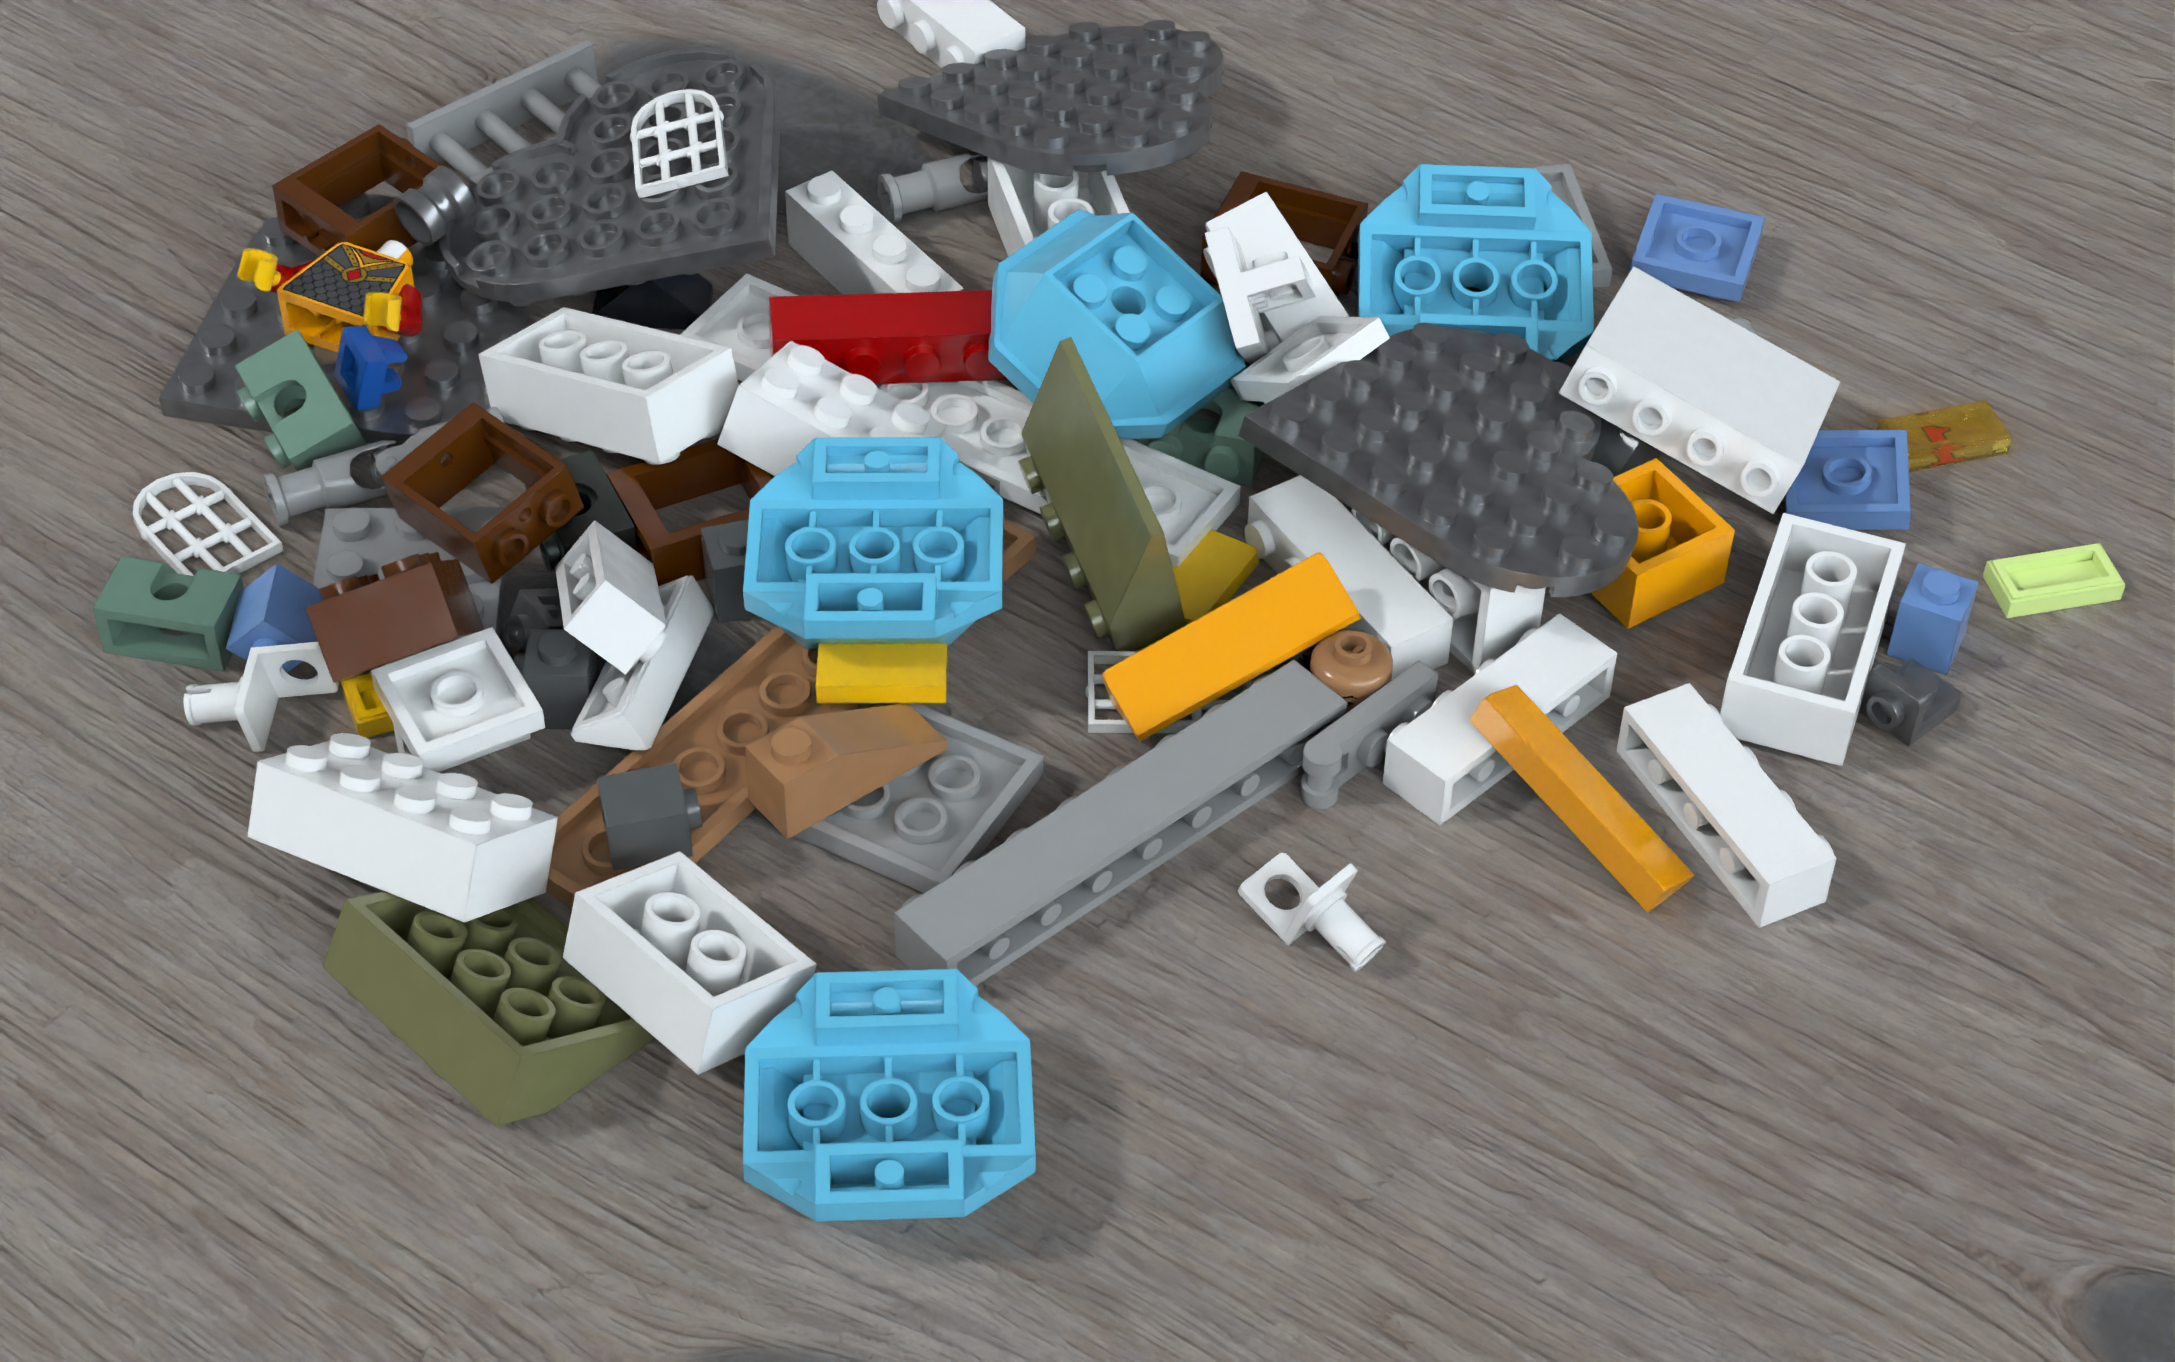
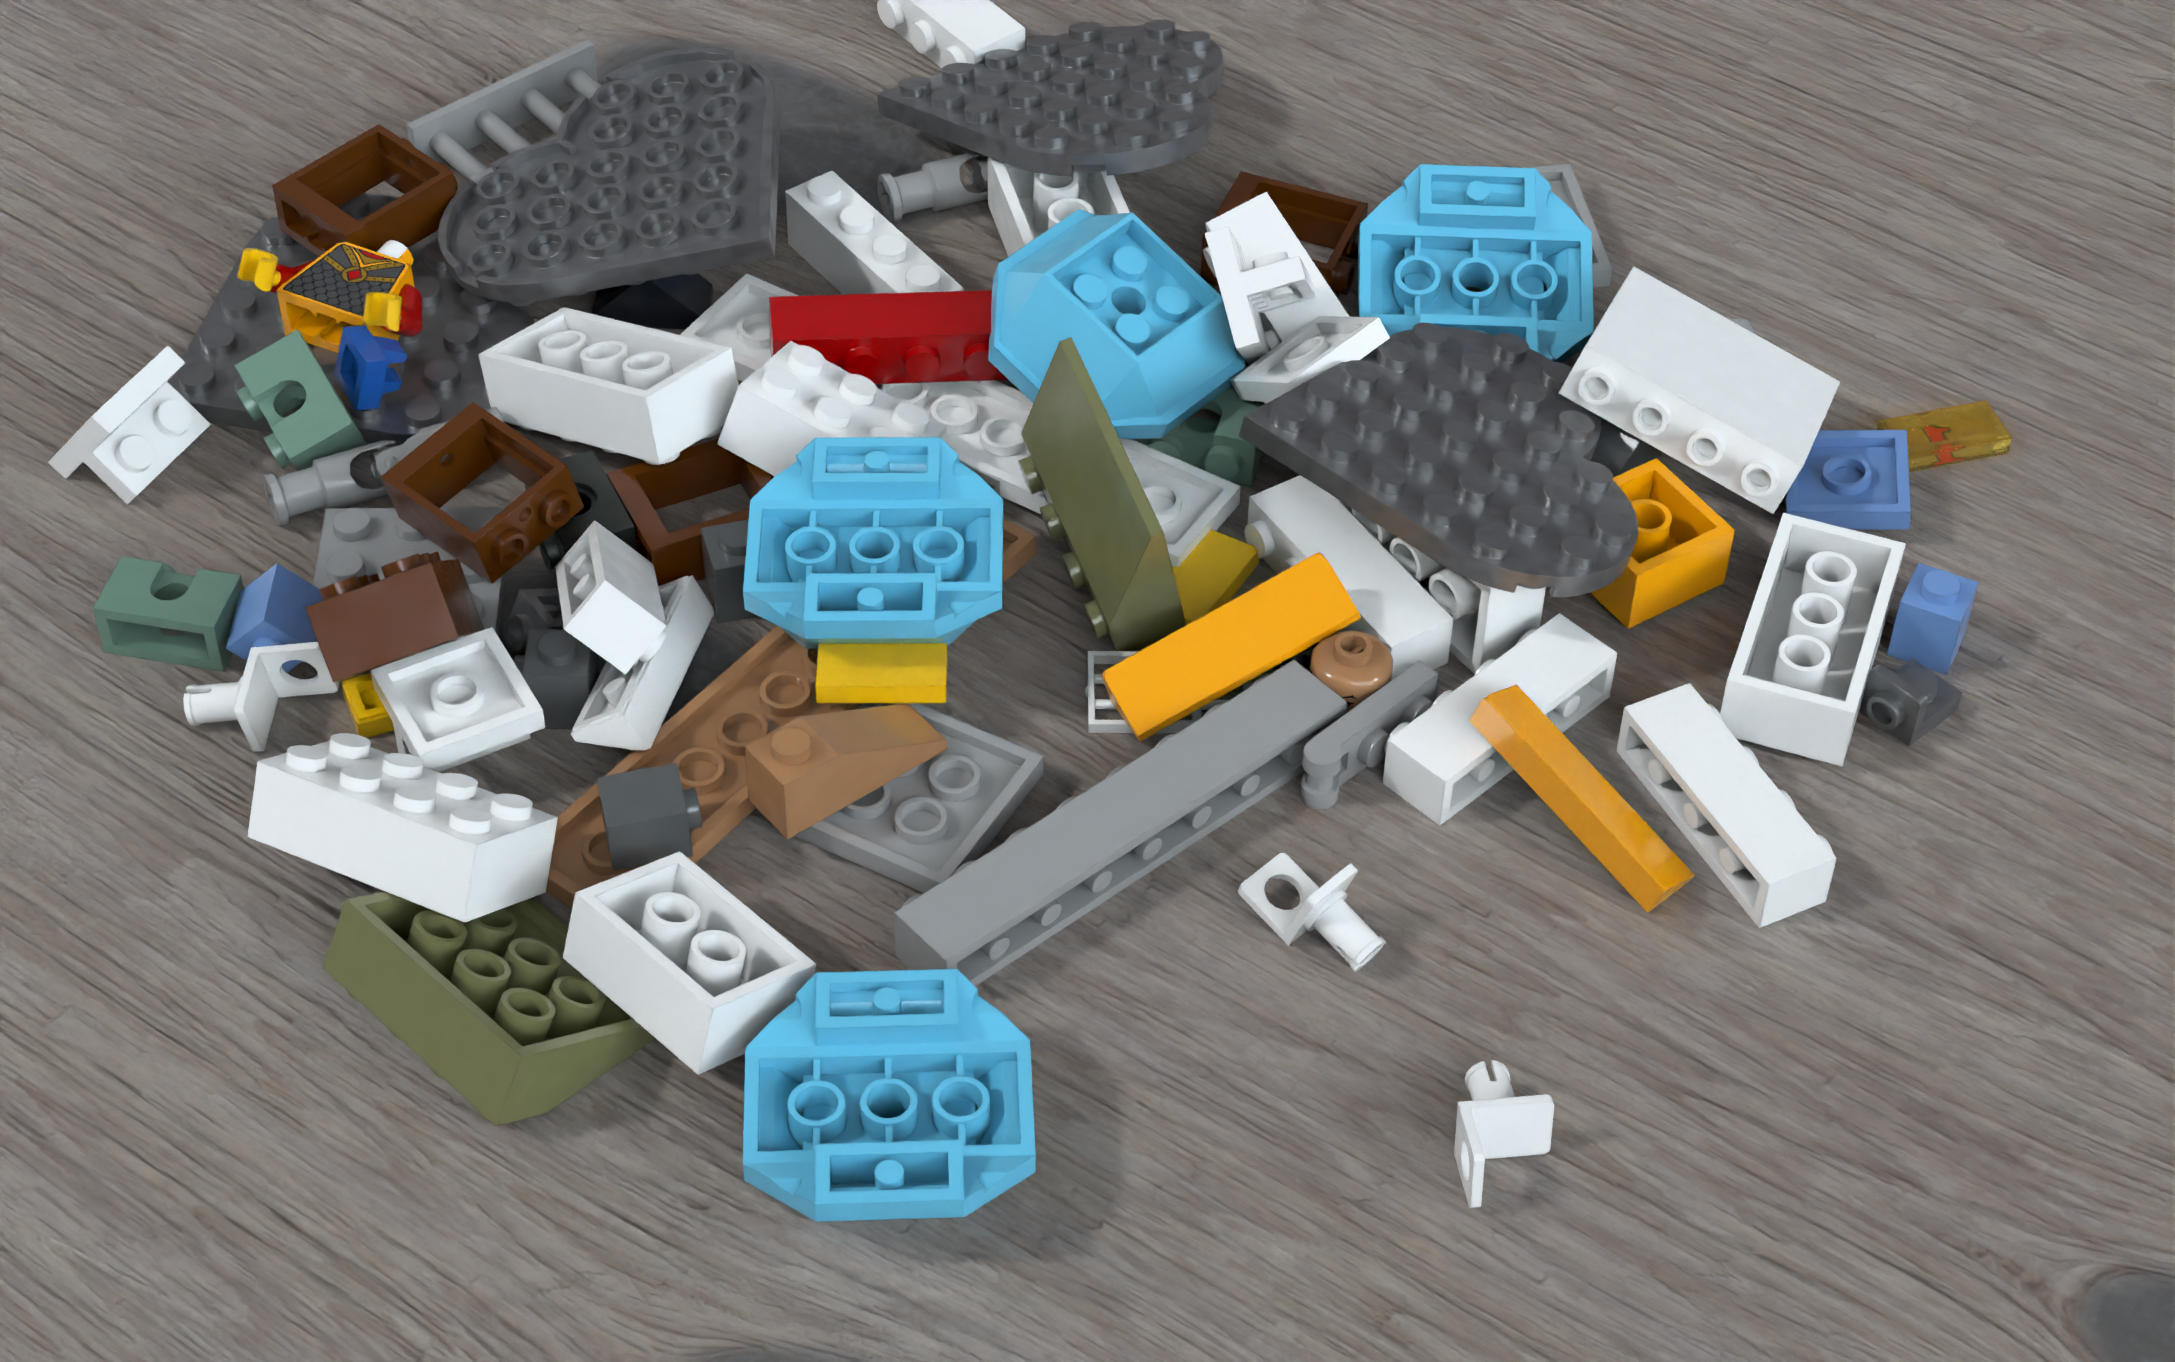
white window [133,472,283,576] -> none
flat silver wheel [393,165,476,246] -> none
white window [630,89,729,199] -> none
medium blue plate [1630,194,1765,303] -> none
yellowish green tile [1983,543,2125,618] -> none
none -> white bracket [48,346,211,505]
none -> white bracket [1454,1060,1554,1208]

